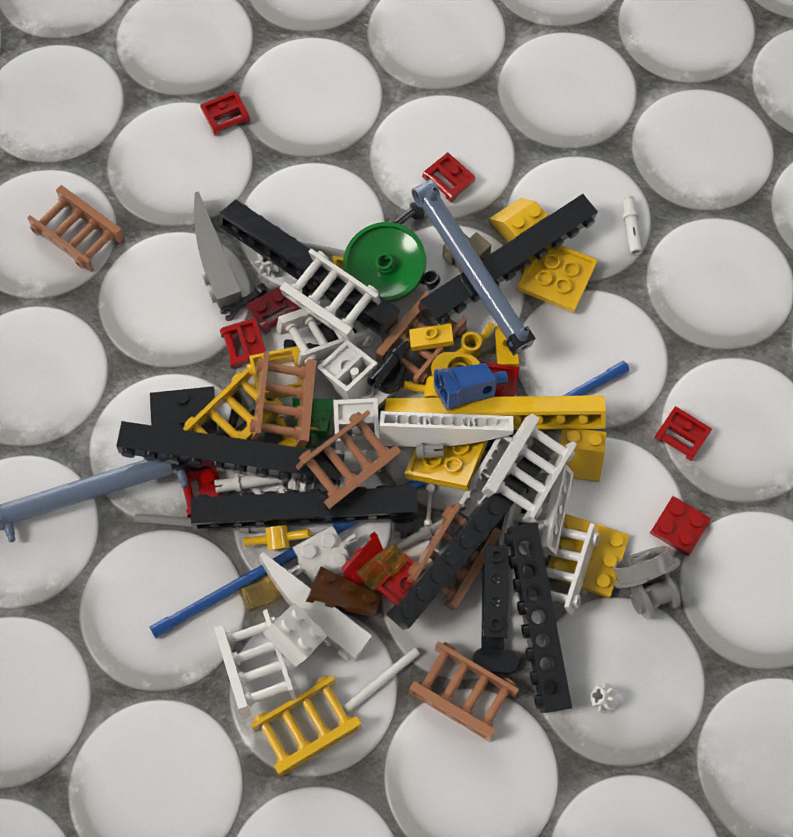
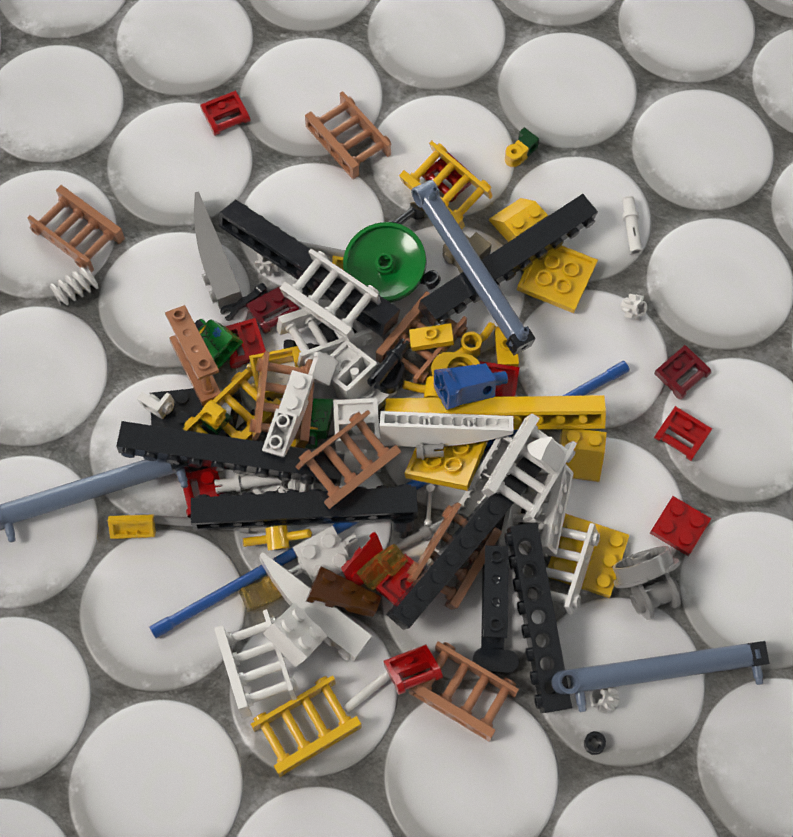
none -> white piece [50,267,98,305]
none -> yellow plate [107,514,156,539]
none -> white bracket [137,392,175,419]
none -> nougat fence [165,305,221,406]
none -> green torso [195,319,243,369]
none -> yellow leg [200,400,231,435]
none -> white slope [262,370,314,458]
none -> nougat fence [305,91,391,179]
none -> white tile [308,352,338,386]
none -> red plate [383,644,443,695]
none -> yellow fence [399,140,493,229]
none -> leg [505,127,539,167]
none -> white tile [527,437,566,473]
none -> sand blue piece [552,641,770,712]
none -> black bush [584,731,606,755]
none -> white gear [621,294,647,320]
none -> dark red plate [654,345,711,400]

